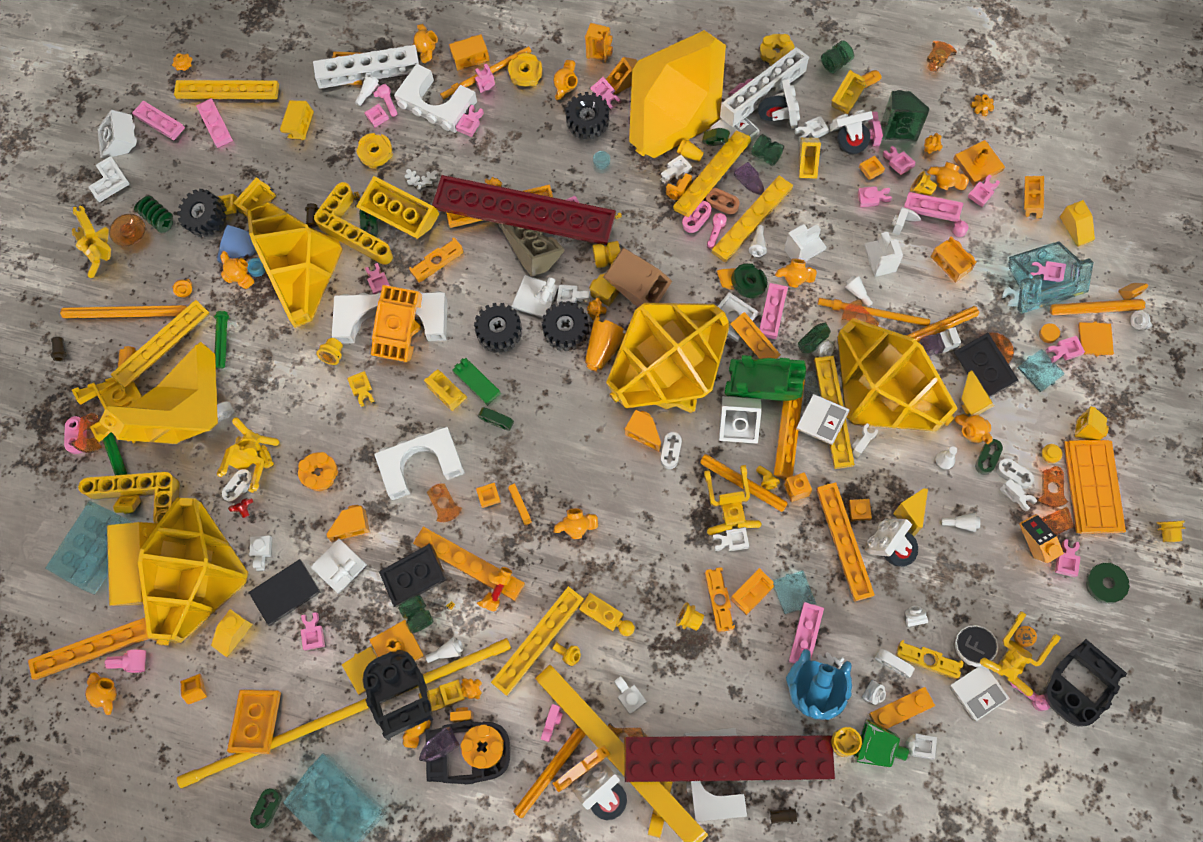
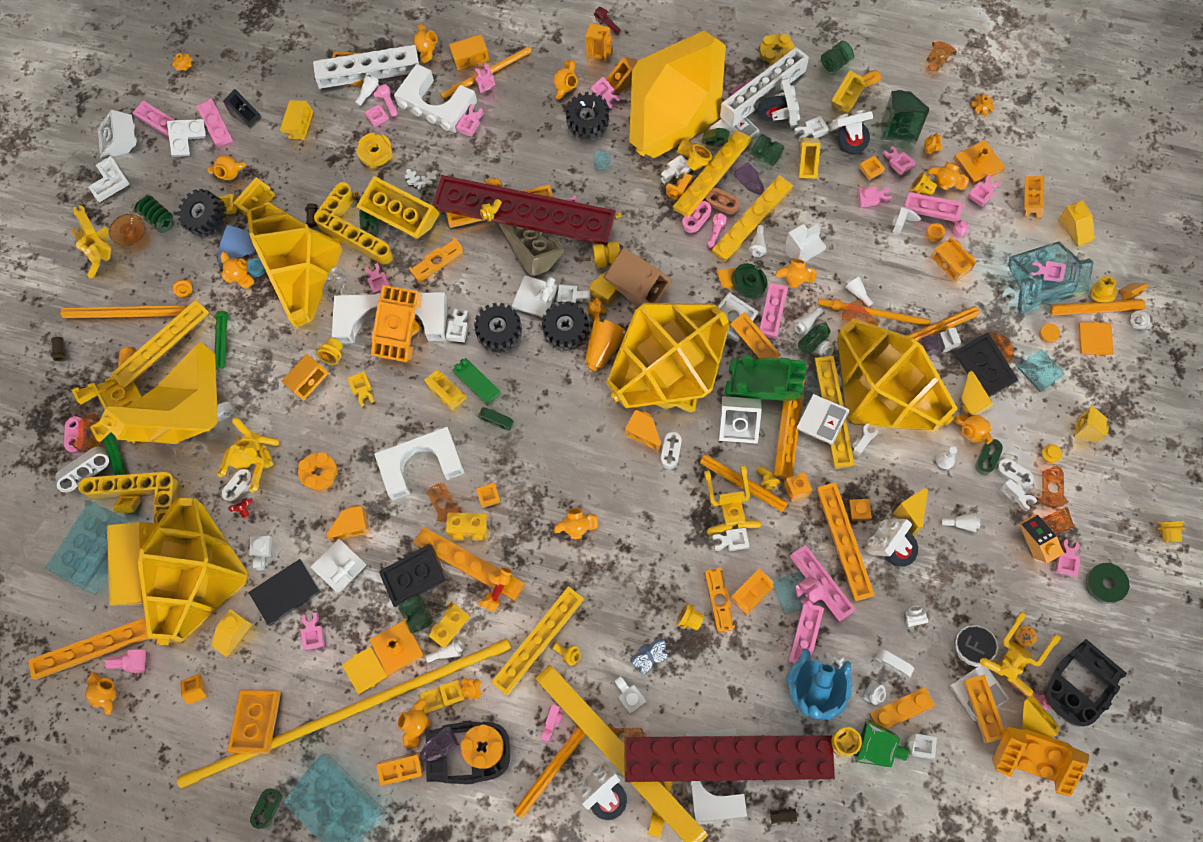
yellow plate [174,80,279,99] -> none
black slope [363,650,433,741] -> none
light orange plate [450,707,474,723] -> none
yellow plate [508,53,543,86] -> none
light orange tile [508,483,532,525] -> none
light orange piece [552,745,610,793] -> none
yellow plate [579,593,635,636] -> none
white panel [864,232,903,277] -> none
bright pink plate [868,111,883,146] -> none
yellow piece [895,640,963,679] -> none
bright pink plate [1046,336,1085,363] -> none
light orange piece [1063,440,1126,534] -> none
none -> white beam [55,446,109,492]
none -> white plate [167,119,206,157]
none -> light orange piece [207,155,246,181]
none -> black slope [223,89,260,127]
none -> light orange brick [281,354,329,401]
none -> clear beam [323,267,347,301]
none -> light orange hinge [376,751,424,786]
none -> yellow bracket [429,604,470,648]
none -> white plate [446,309,469,343]
none -> yellow bracket [446,513,489,541]
none -> yellow plate [480,199,502,222]
none -> dark red bar [594,6,621,35]
none -> sand blue animal [630,638,669,675]
none -> yellow piece [686,144,712,171]
none -> bright pink plate [789,545,856,622]
none -> white cone [793,307,823,335]
none -> light orange tile [926,223,945,242]
none -> light orange plate [963,674,1005,743]
none -> light orange plate [992,726,1089,797]
none -> yellow slope [1022,695,1061,738]
none -> yellow piece [1090,276,1117,303]

